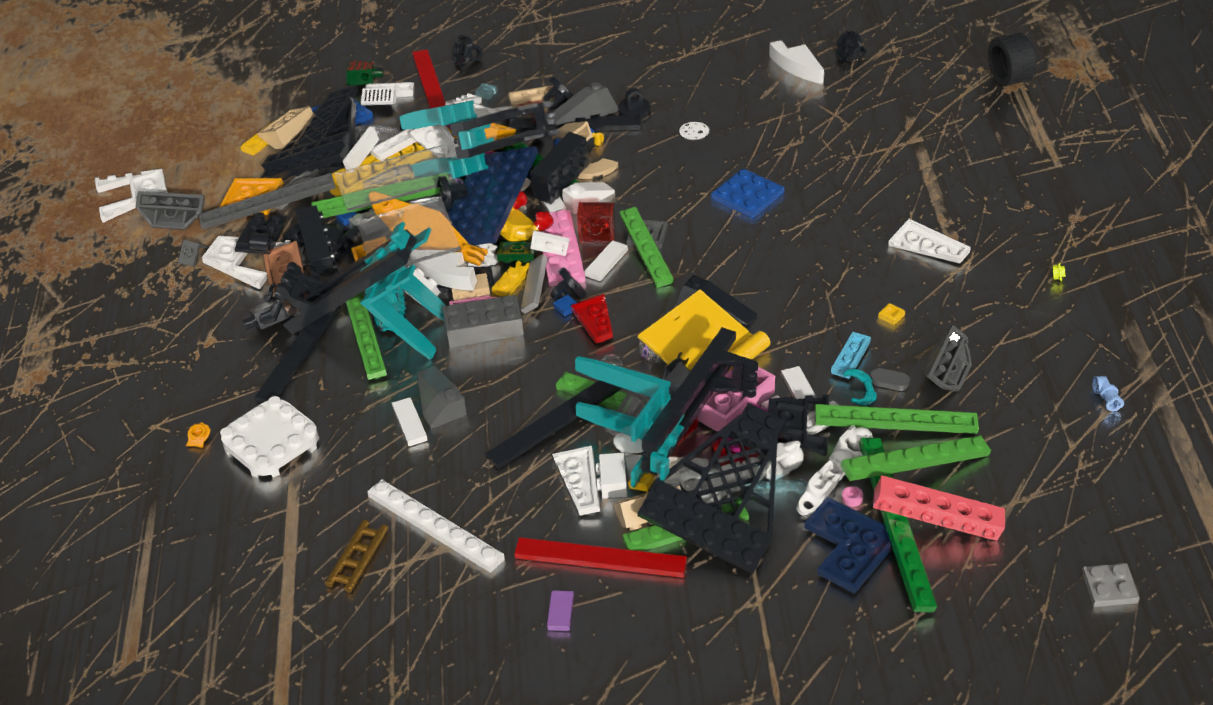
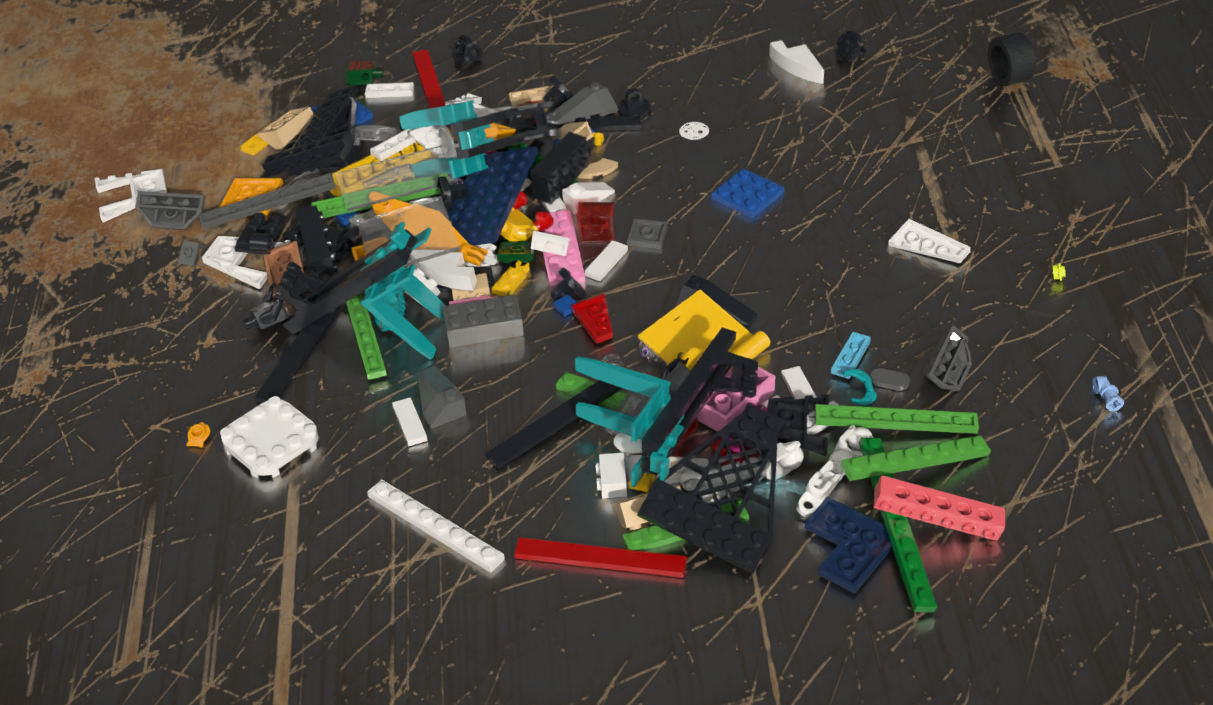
pearl gold bar [325,520,388,593] -> none
white tile [343,126,379,174] -> none
white panel [361,87,397,105] -> none
clear light blue tile [475,83,497,99] -> none
light grey tile [520,254,547,314] -> none
medium lavender tile [547,591,574,631] -> none
white wing [552,446,600,515] -> none
bright green plate [619,207,674,288] -> none
bright pink tile [842,486,863,507] -> none
yellow tile [878,303,905,325] -> none
light grey plate [1082,563,1139,607] -> none

